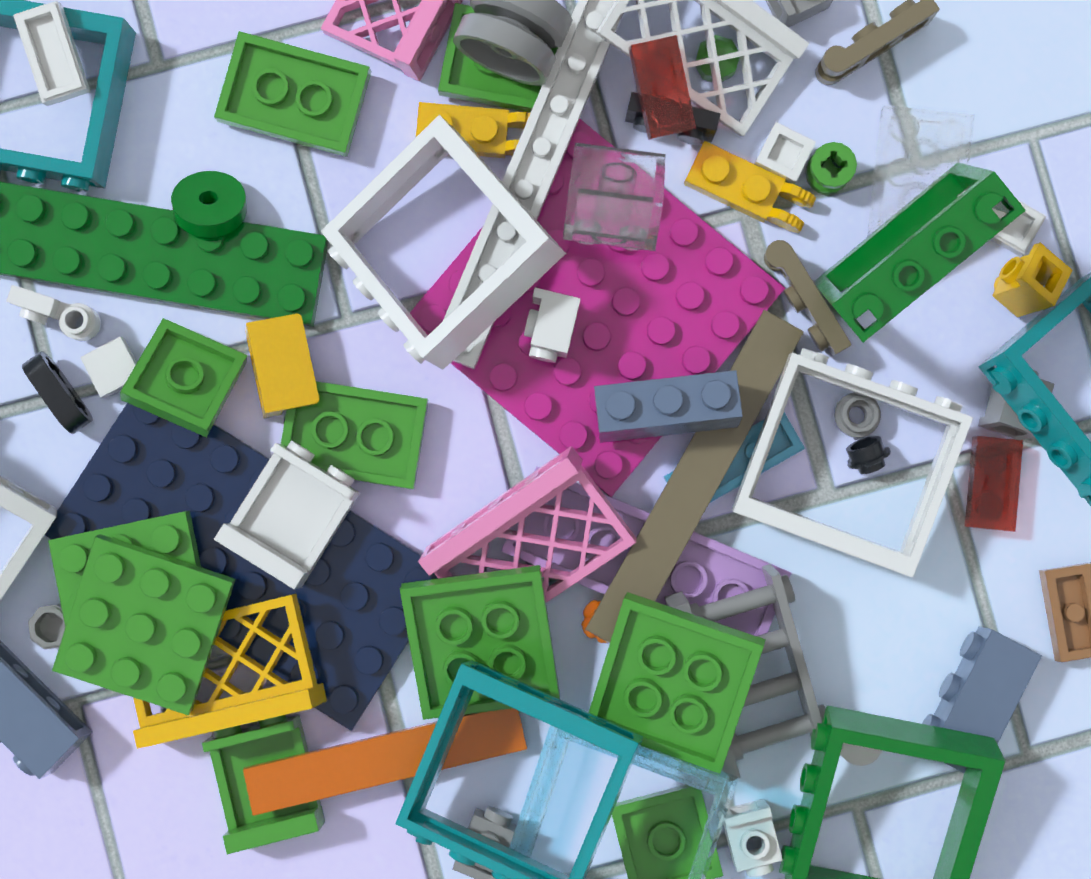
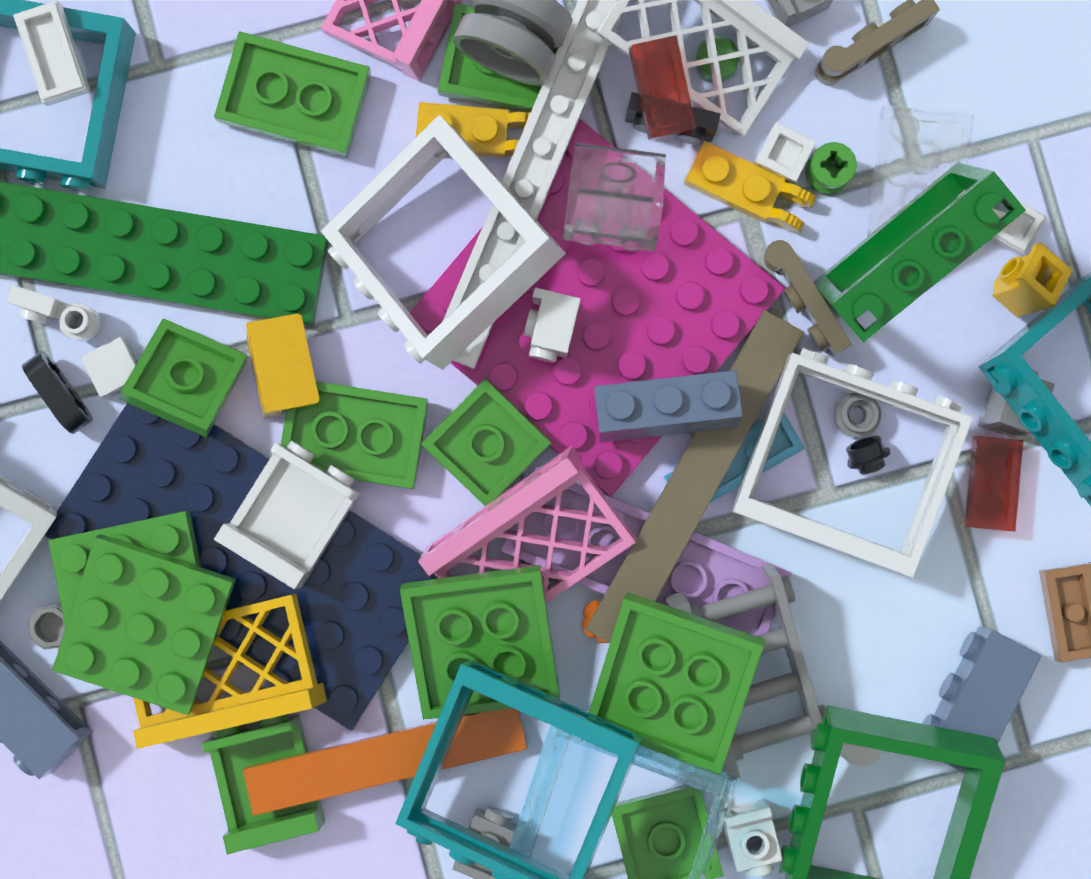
green piece [171,171,247,238] -> none
none -> bright green plate [421,377,551,506]

